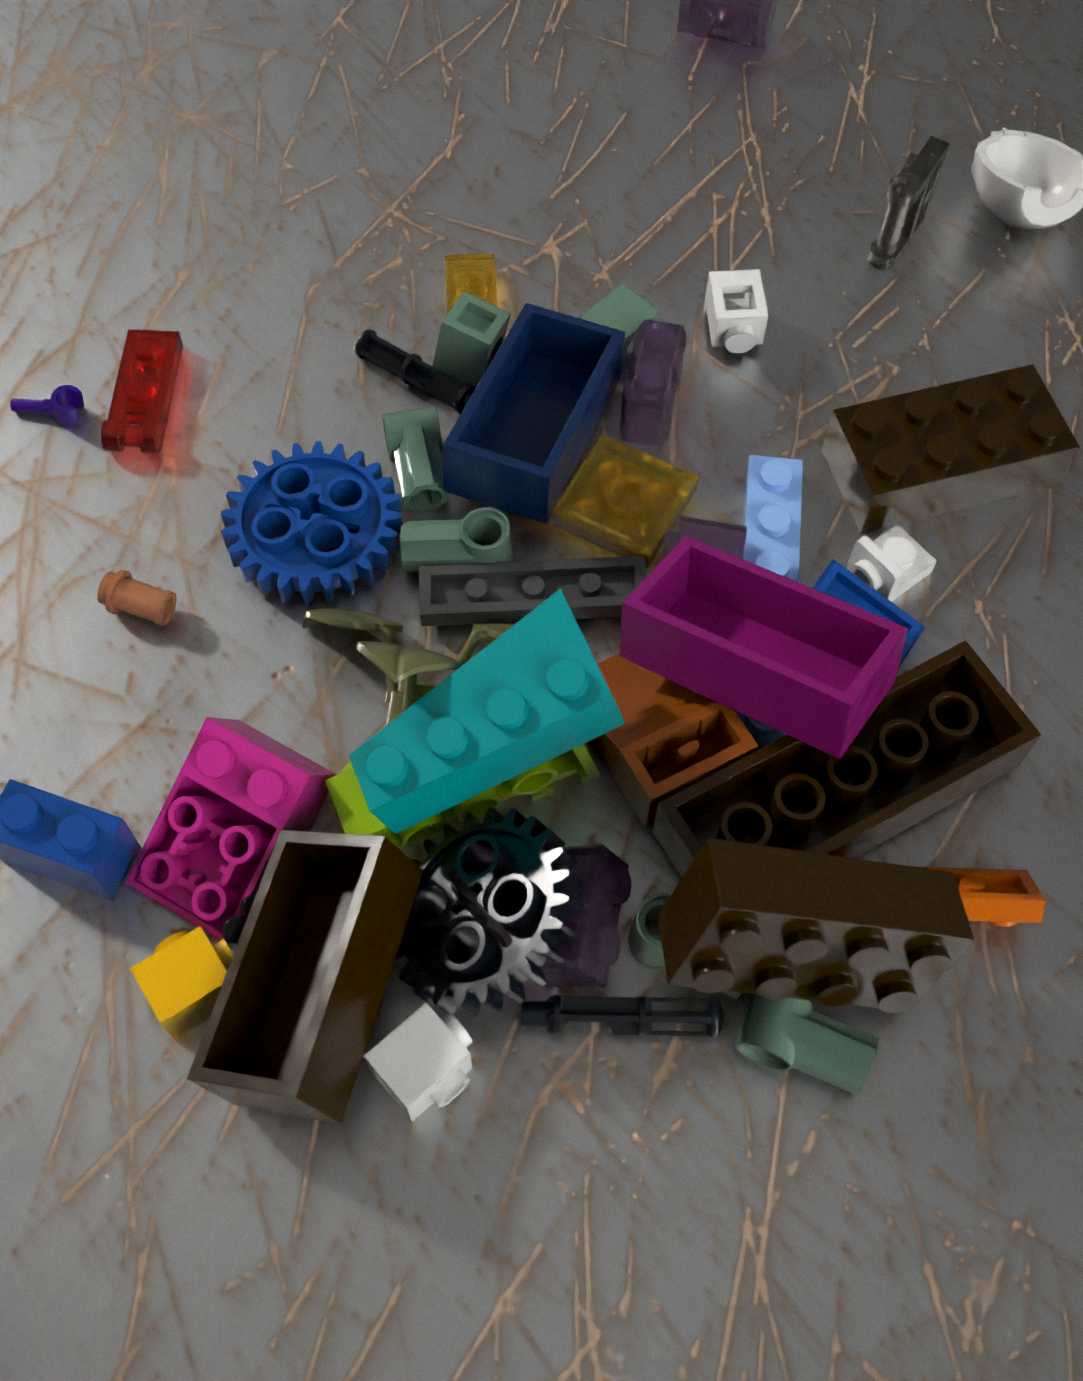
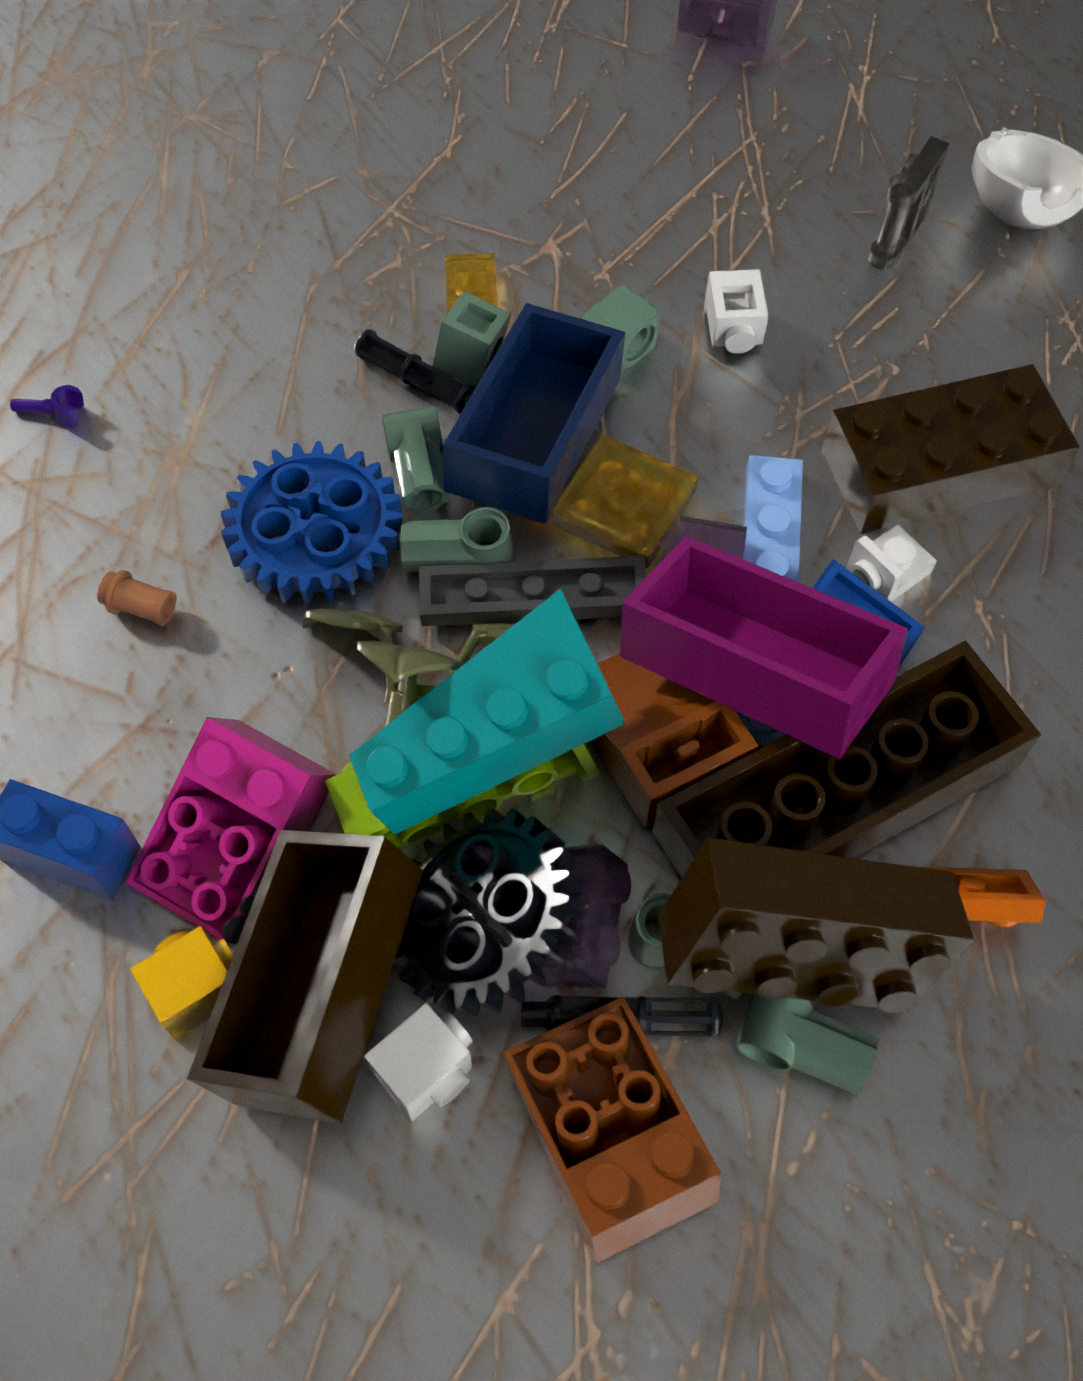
clear red plate [101,329,183,453] -> none
clear purple brick [620,319,686,447] -> none
none -> dark orange slope [503,996,721,1264]

